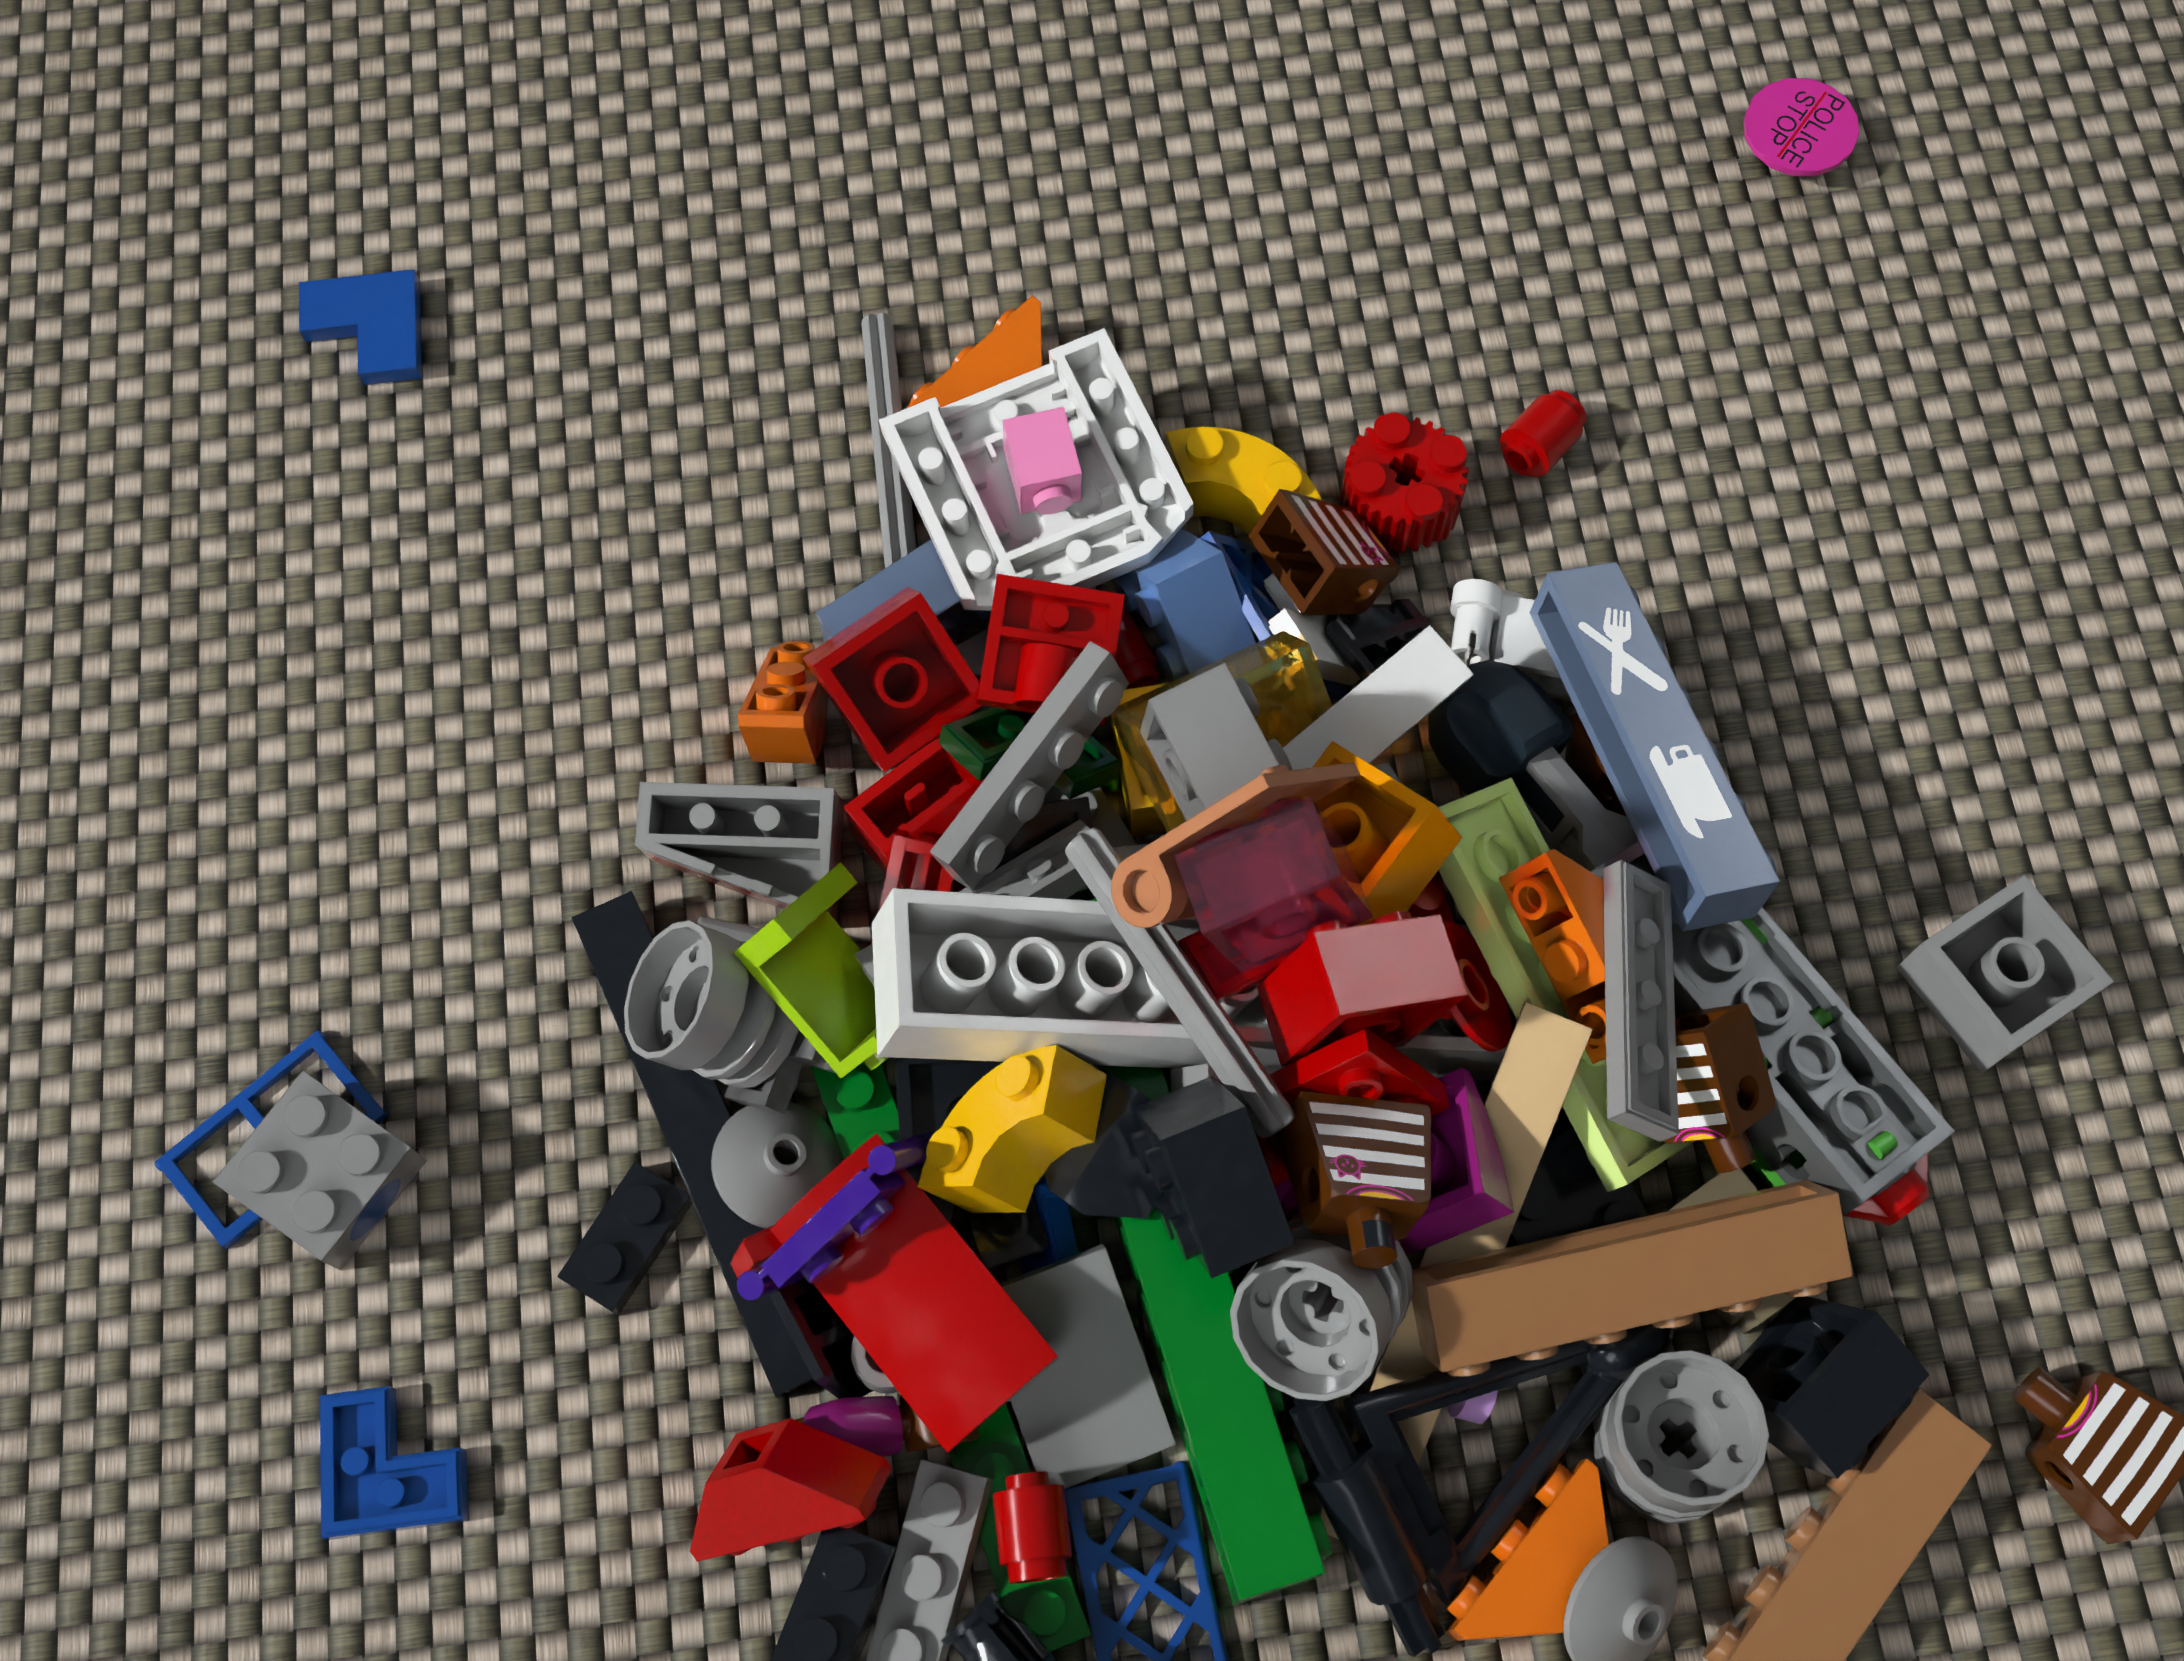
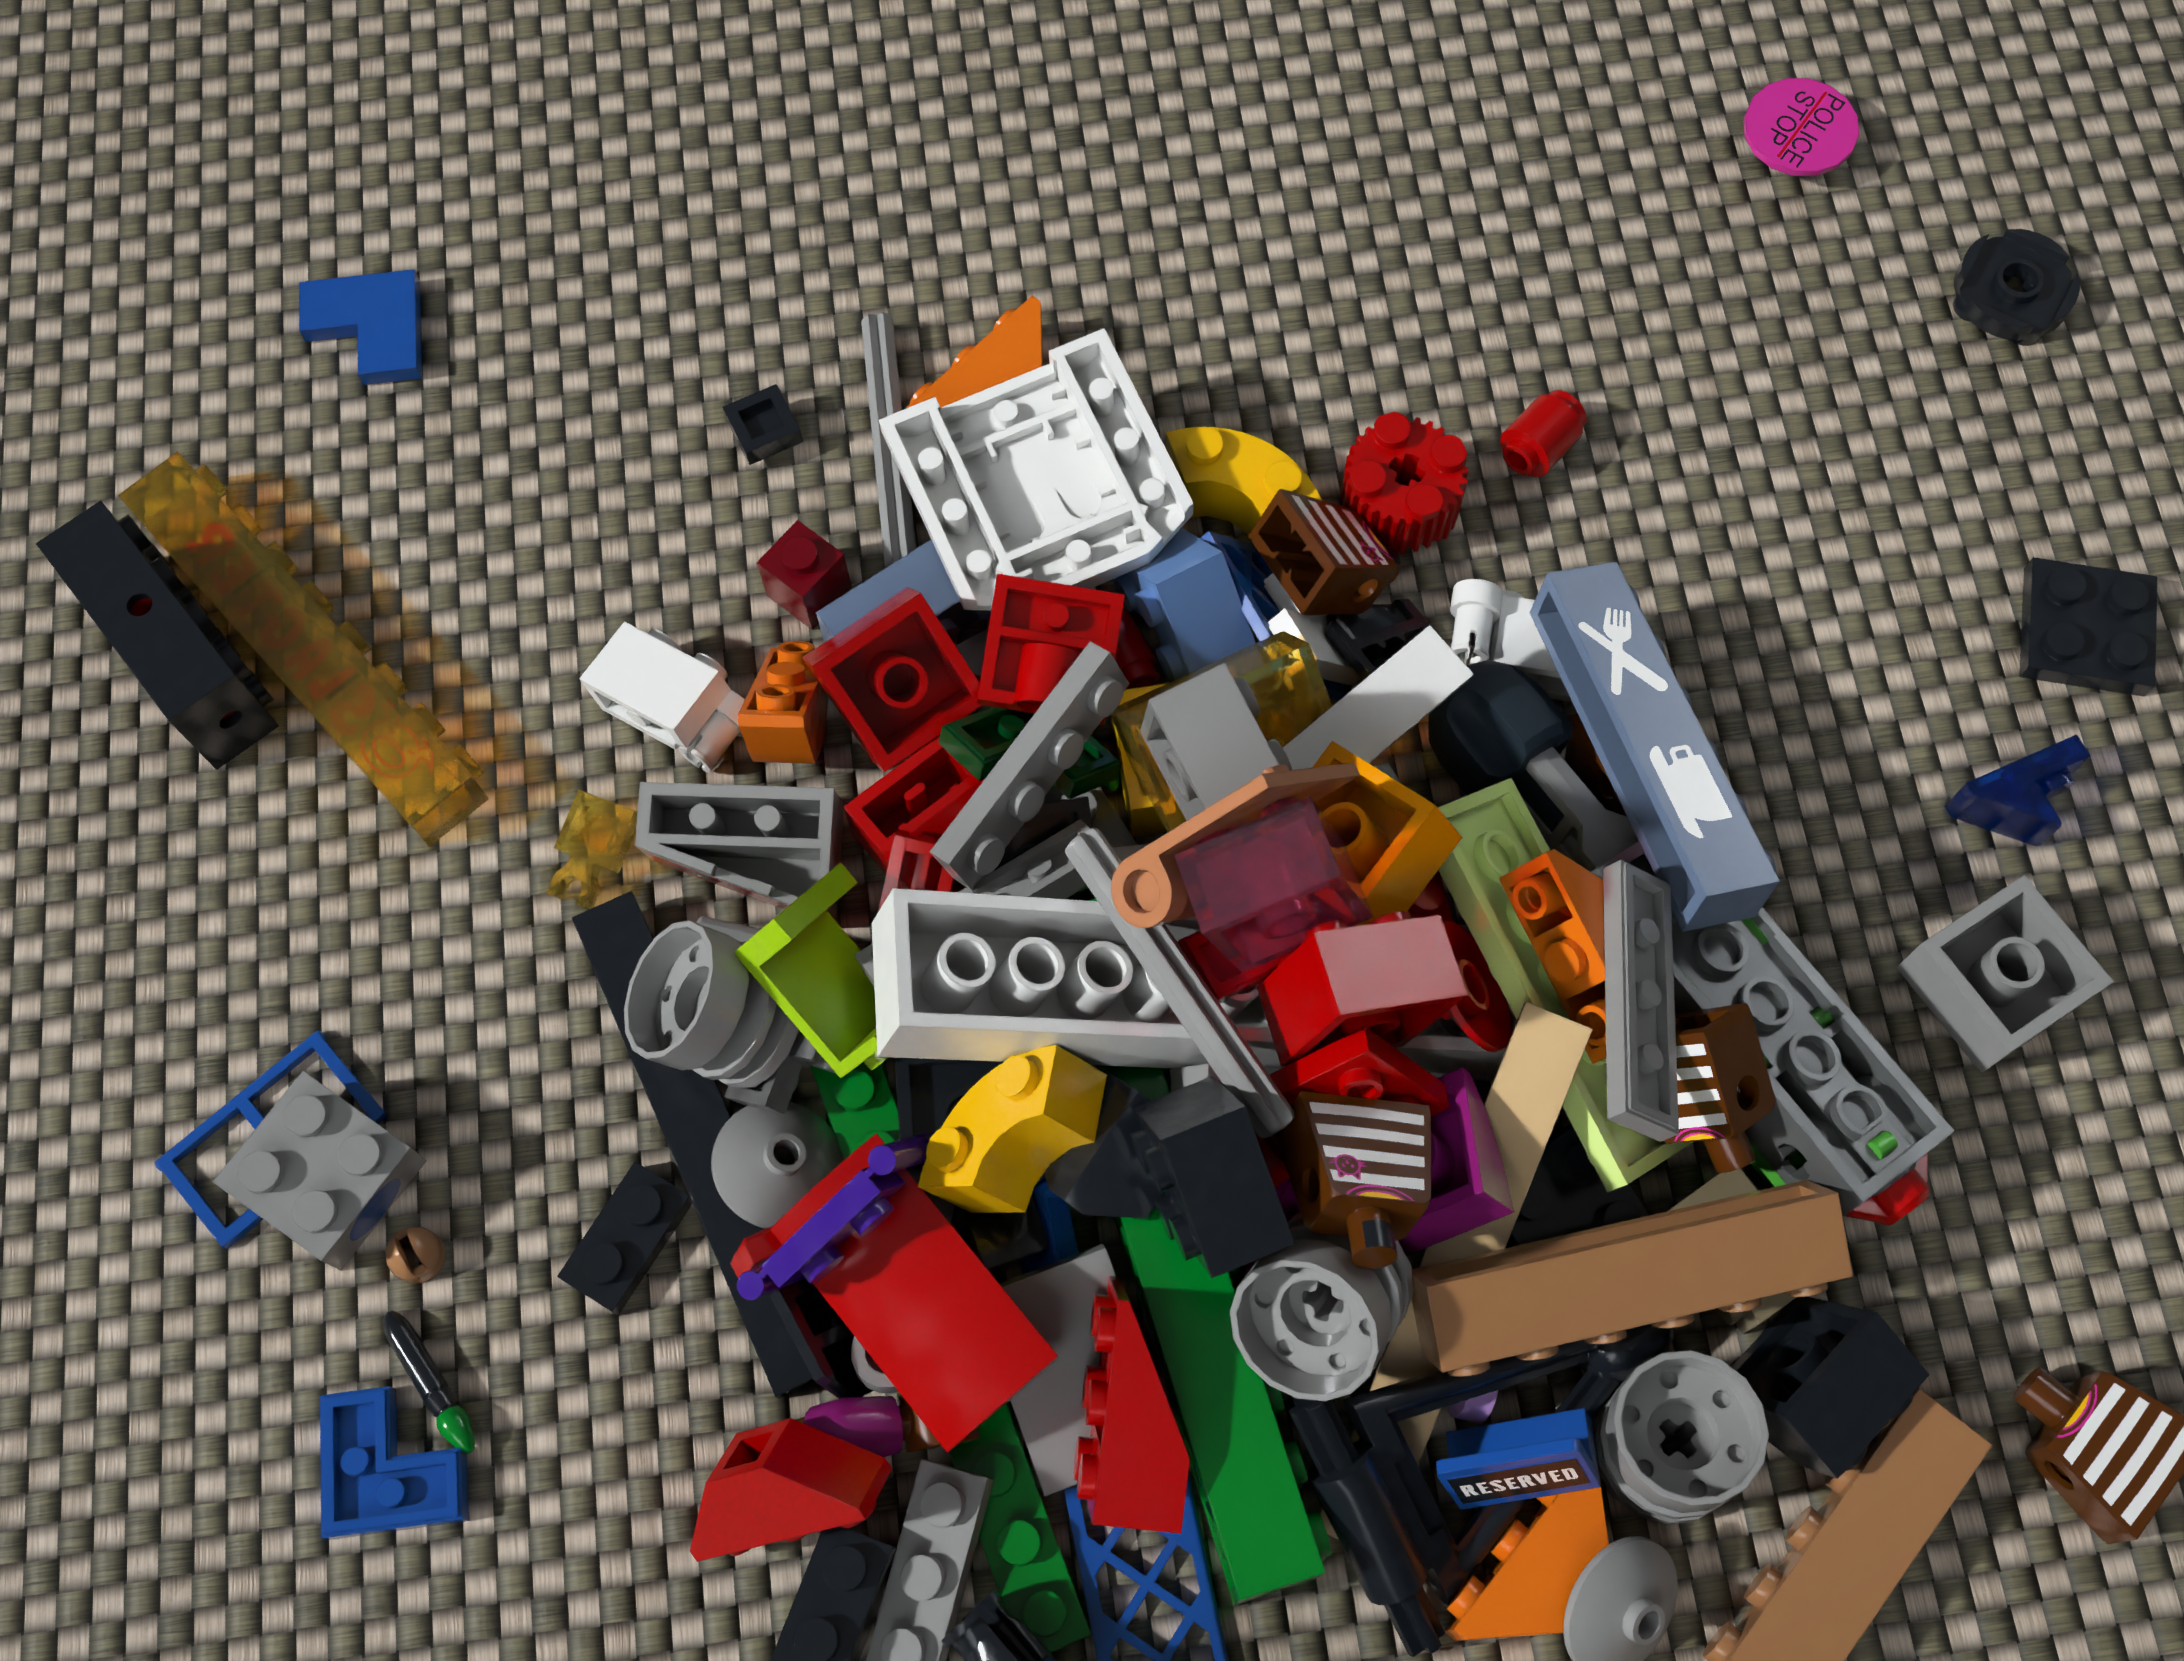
red brick [993,1472,1072,1584] -> none
bright pink brick [1003,407,1082,514] -> none
none -> black brick [36,500,279,770]
none -> clear yellow brick [118,451,489,847]
none -> black piece [383,1310,475,1454]
none -> medium nougat hinge [385,1226,446,1284]
none -> clear yellow plate [546,789,637,910]
none -> white hinge [579,621,745,773]
none -> black plate [722,384,803,465]
none -> dark red brick [757,520,852,630]
none -> red slope [1073,1276,1190,1534]
none -> blue panel [1436,1408,1601,1510]
none -> clear blue slope [1944,734,2091,846]
none -> black plate [1953,229,2080,346]
none -> black plate [2019,557,2157,697]

